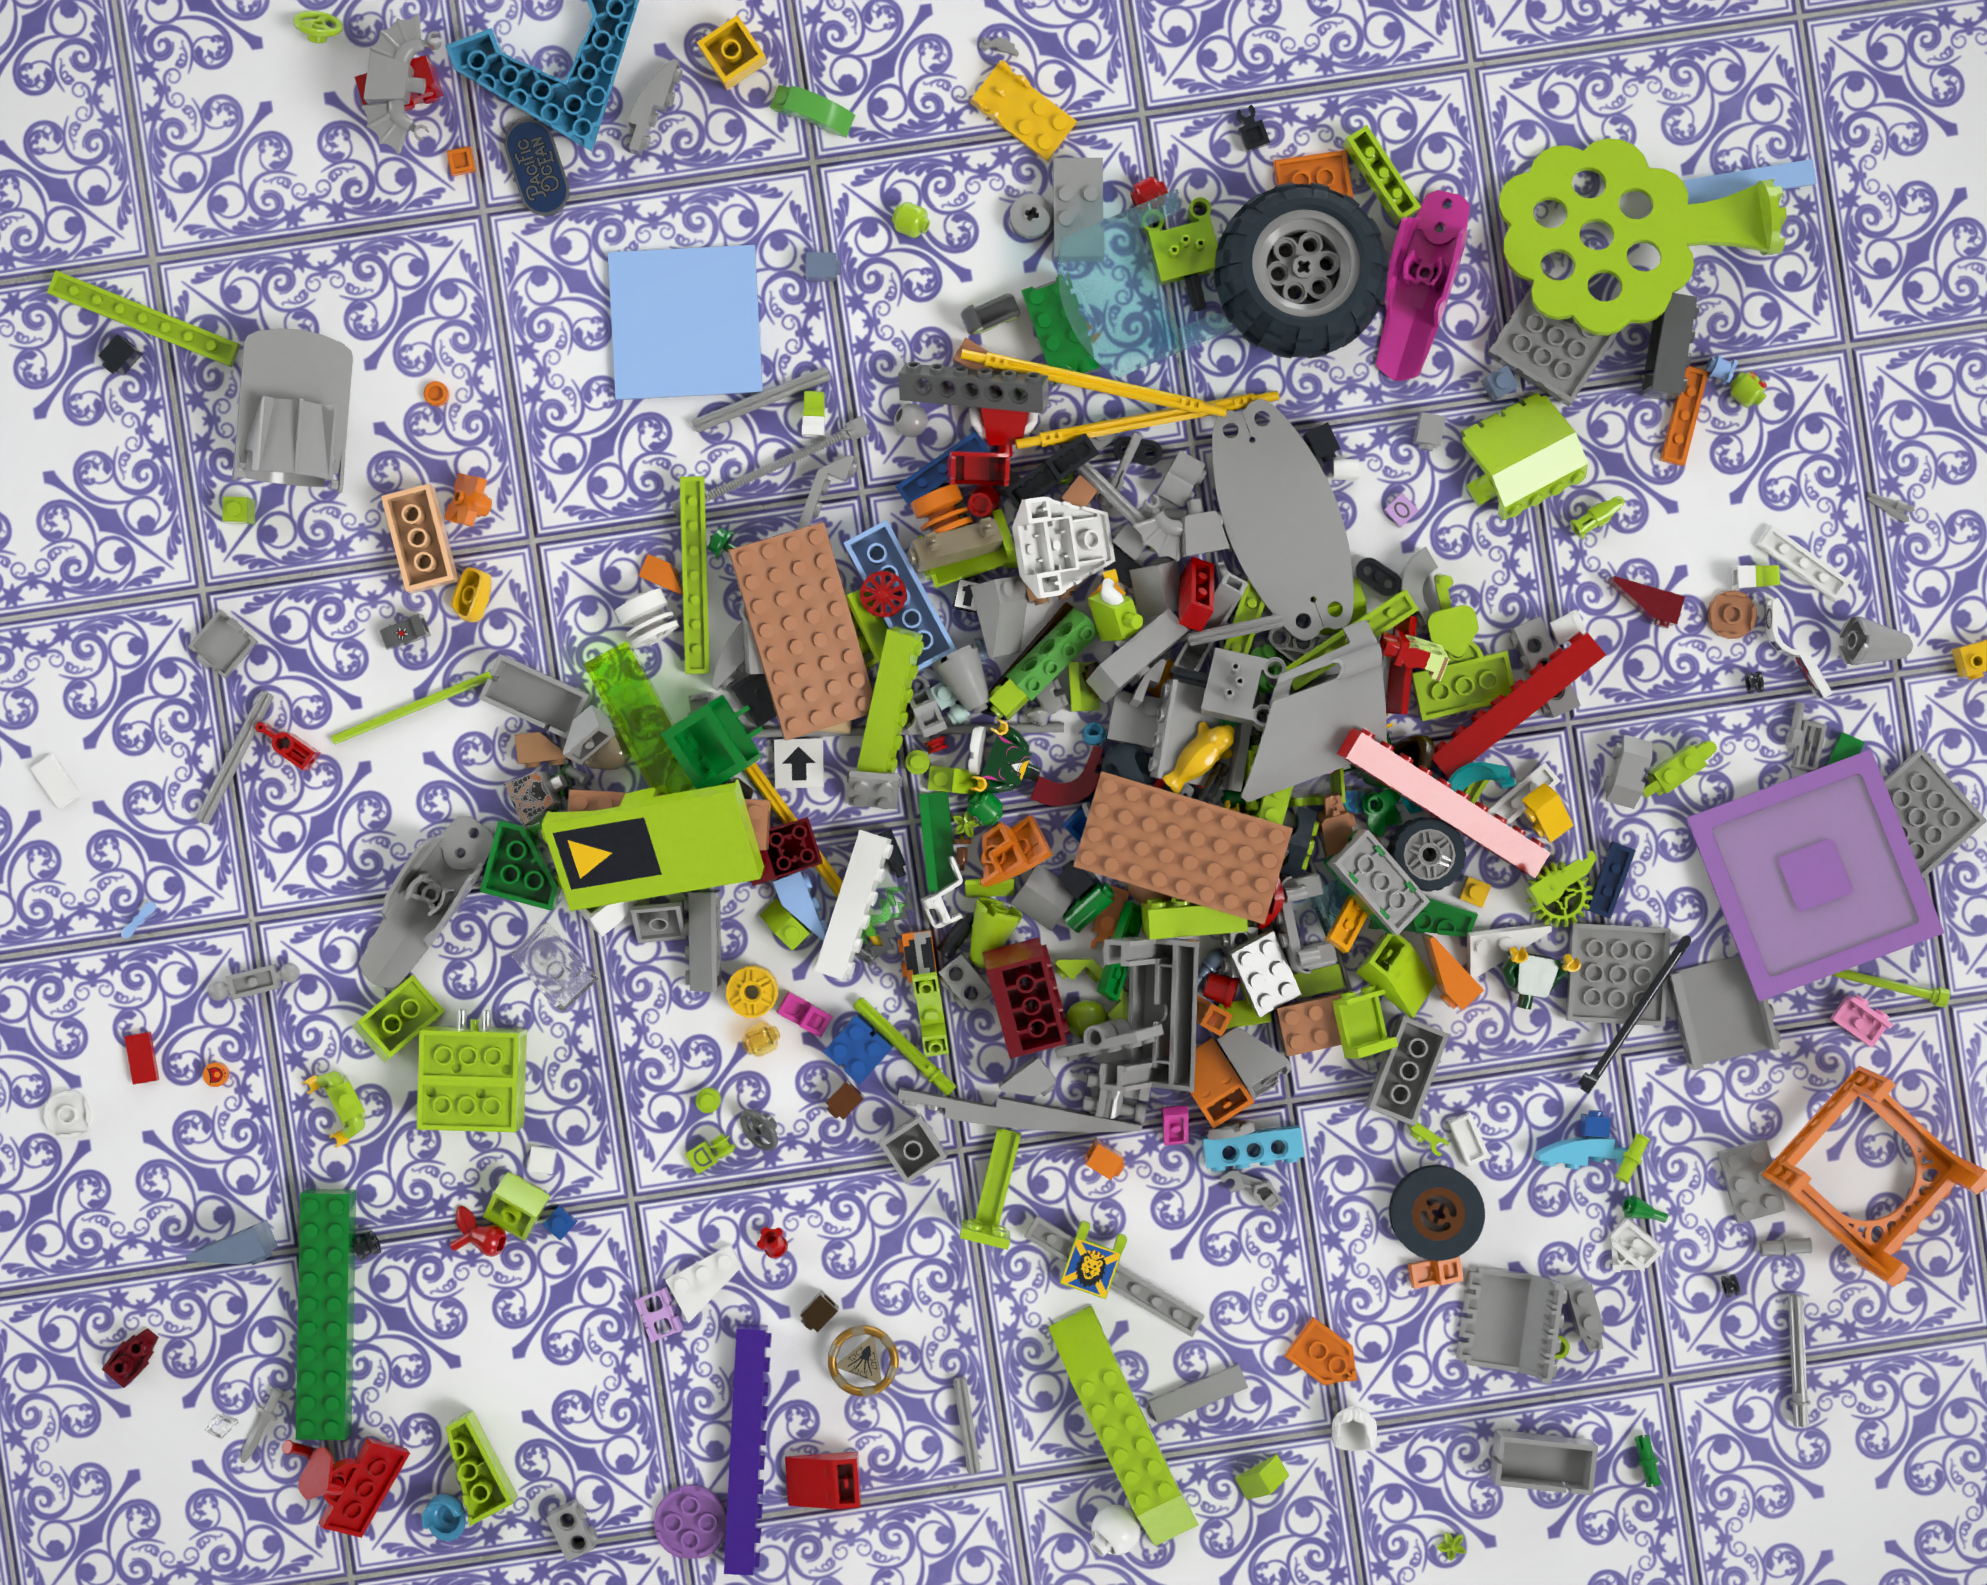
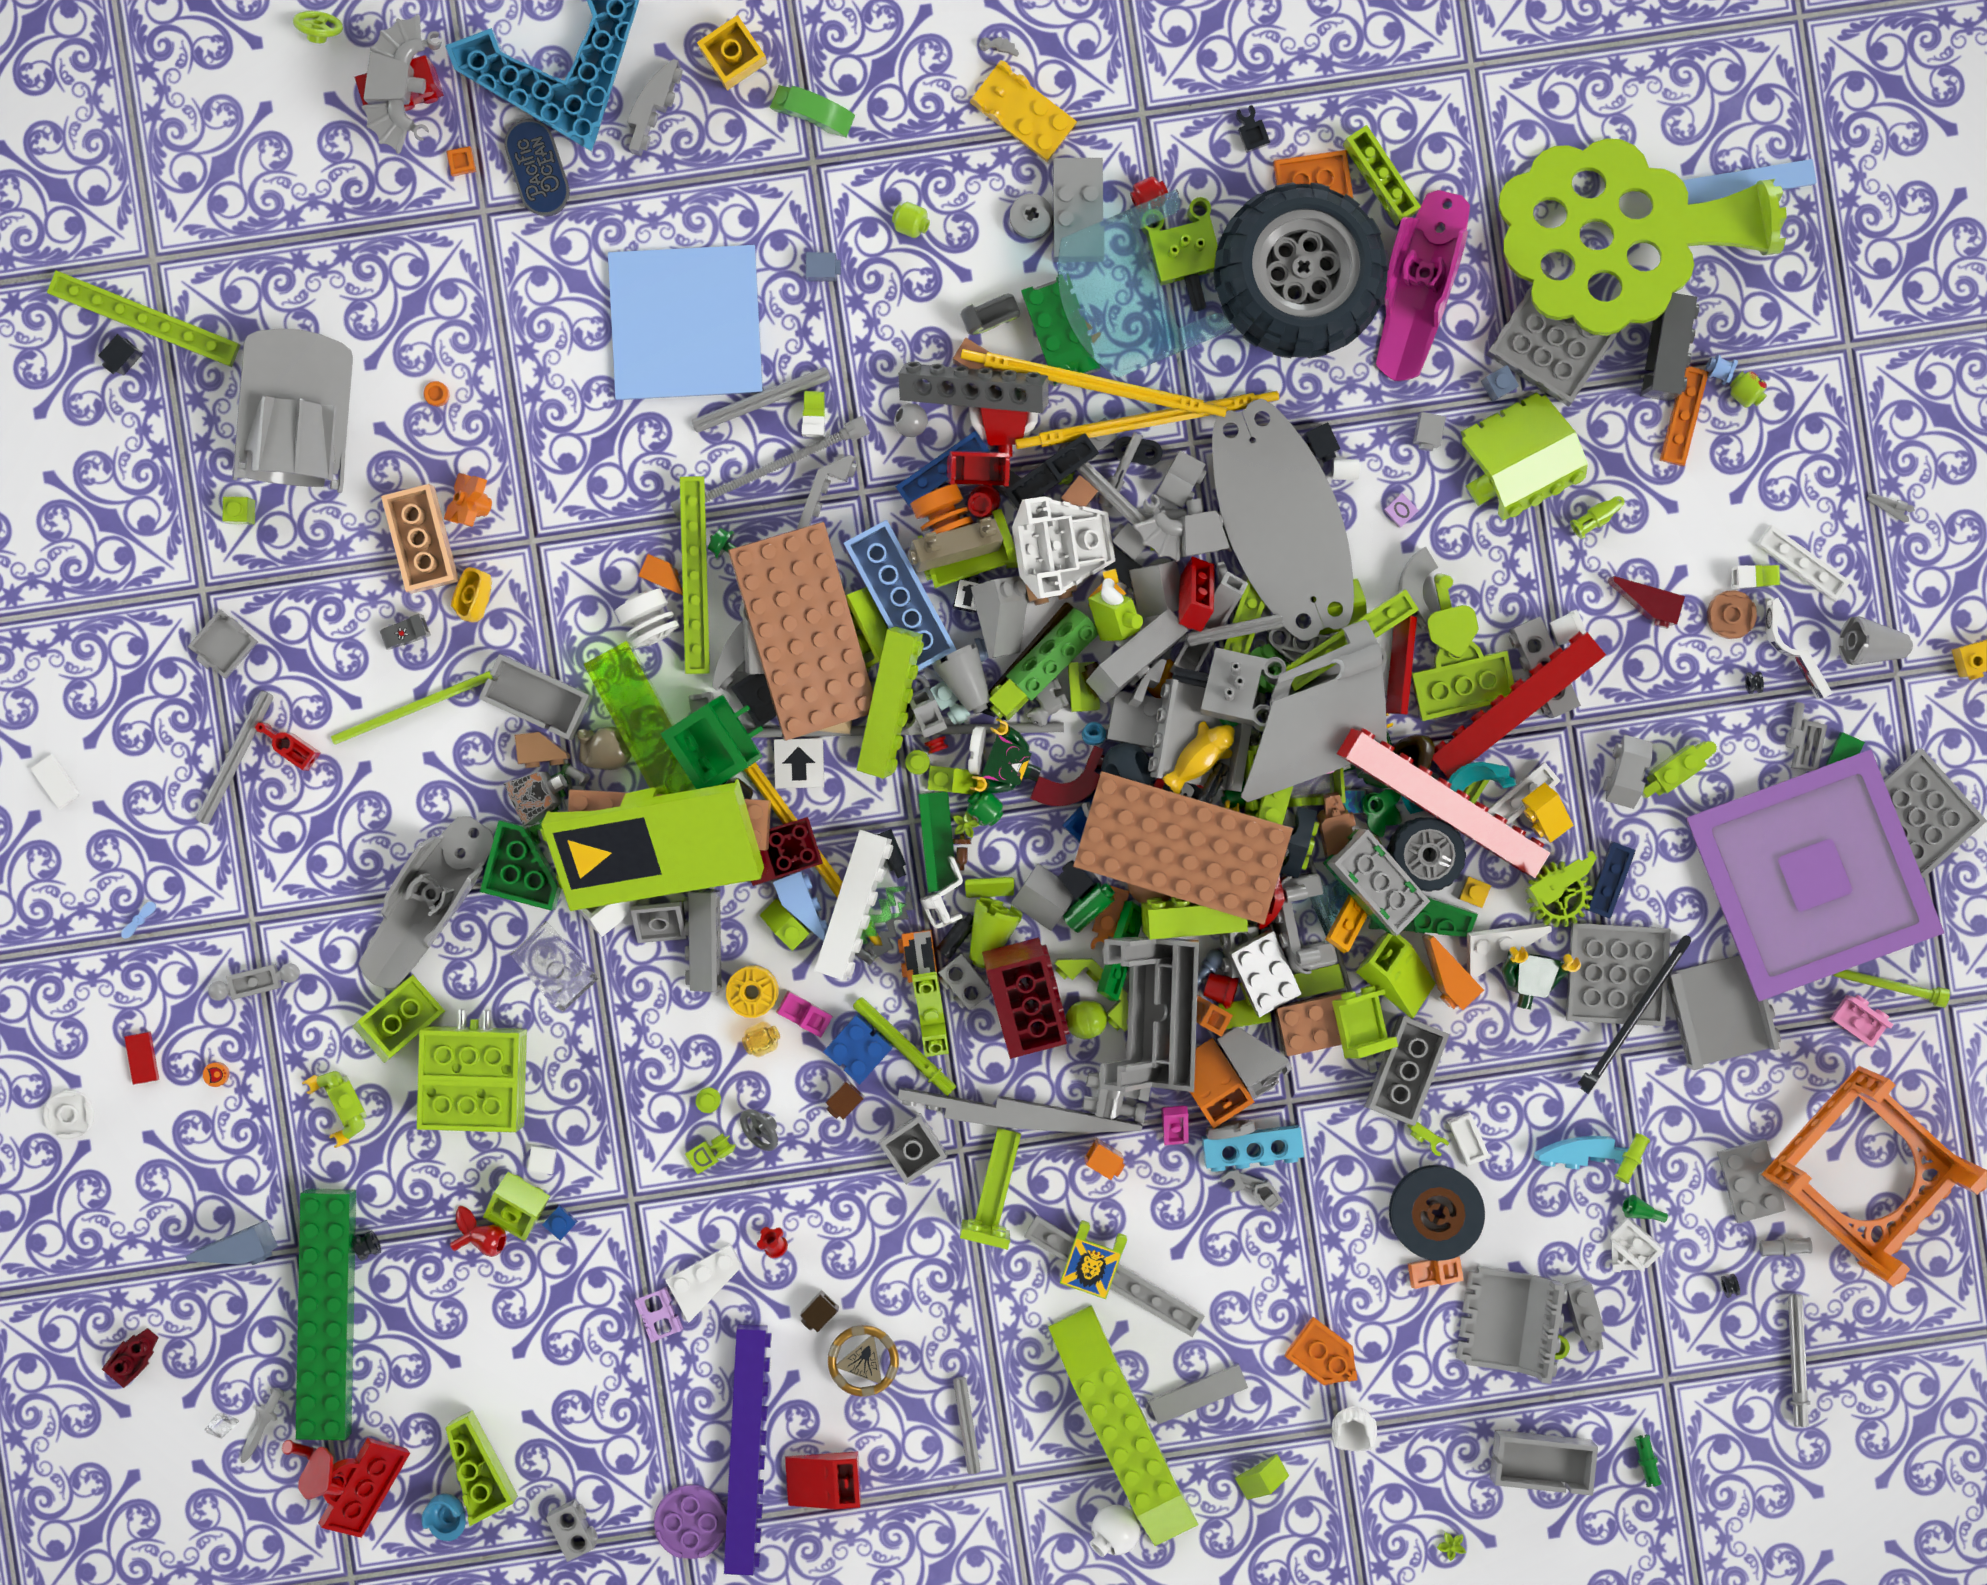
light grey slope [563,705,615,765] -> none
light grey piece [847,769,902,809] -> none
red wheel [860,571,907,618] -> none
orange slope [980,815,1053,887] -> none
light grey slope [998,1053,1056,1097] -> none
light grey plate [1055,1018,1164,1061] -> none
black plate [1355,558,1401,596] -> none
hips [1379,630,1450,681] -> none
blue plate [1580,1110,1611,1138] -> none

